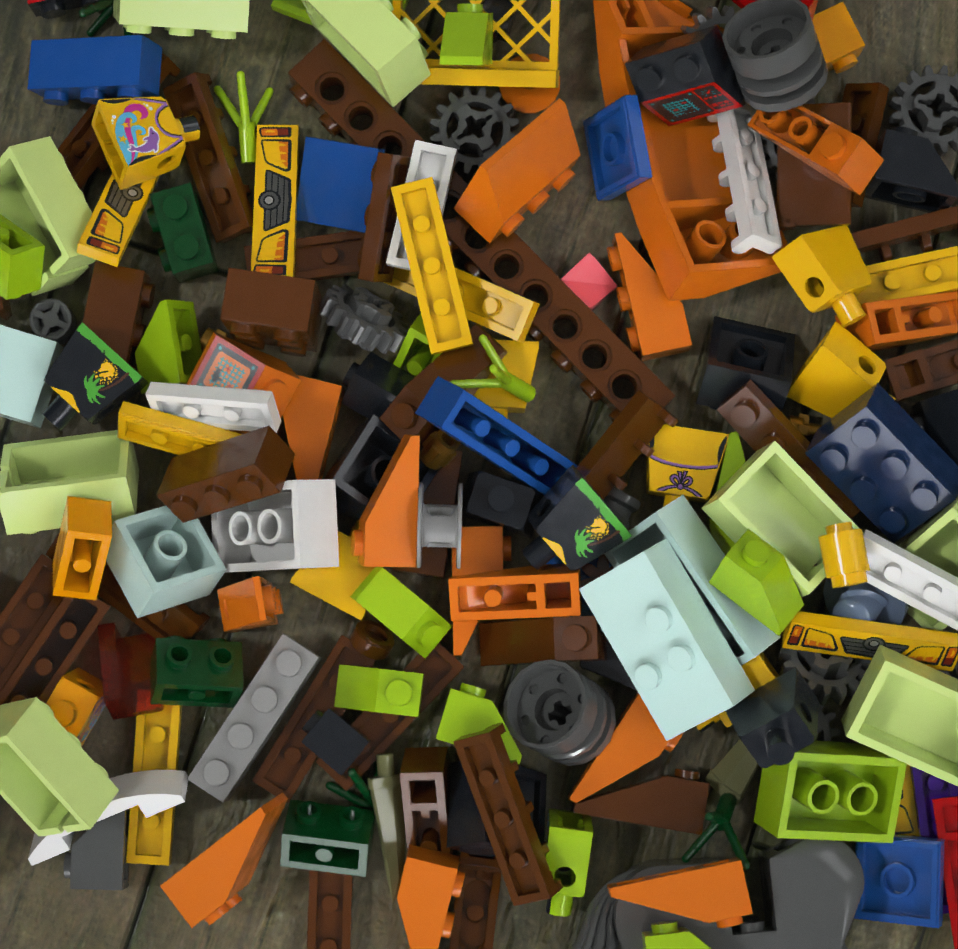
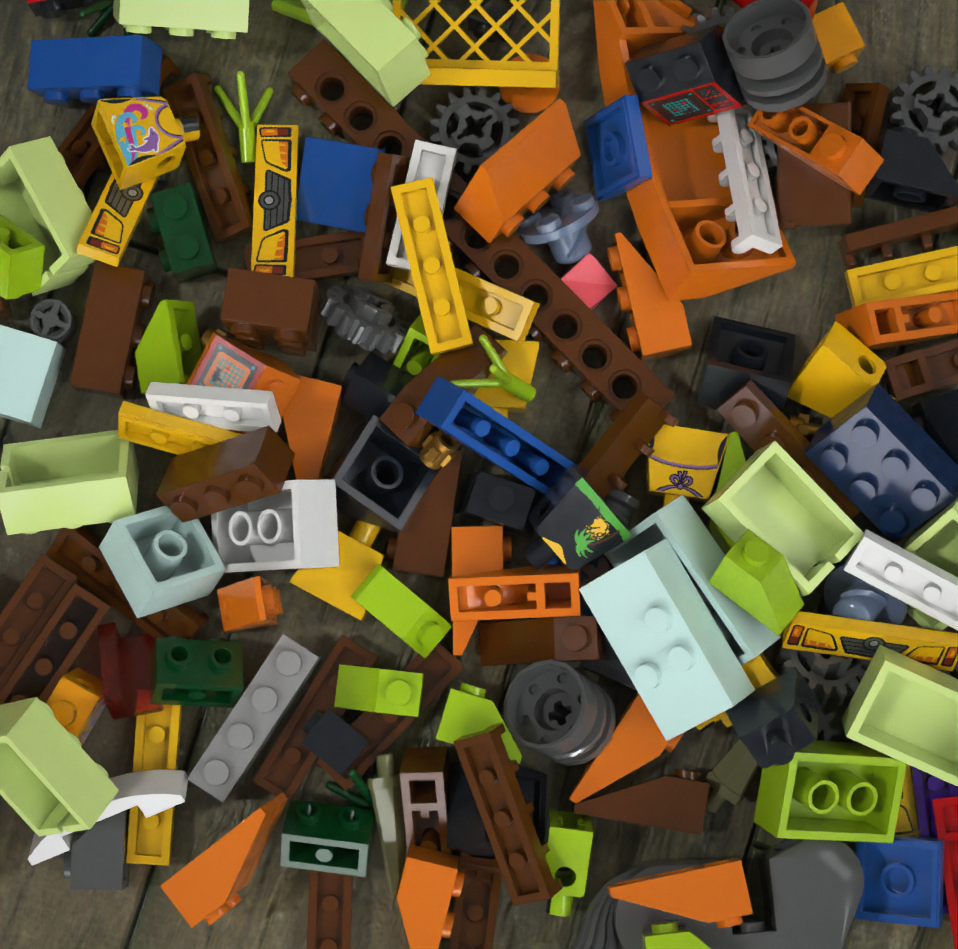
black torso [42,322,148,430] -> none
light orange brick [53,496,112,600] -> none
reddish brown tile [350,620,395,660] -> none
orange slope [351,434,420,567] -> none
light grey piece [417,482,463,569] -> none
lime slope [440,4,493,65] -> none
dark green plant [681,793,750,870] -> none
yellow torso [772,225,872,327] -> none
yellow brick [818,522,870,588] -> none
none -> sand blue plate [518,188,600,264]

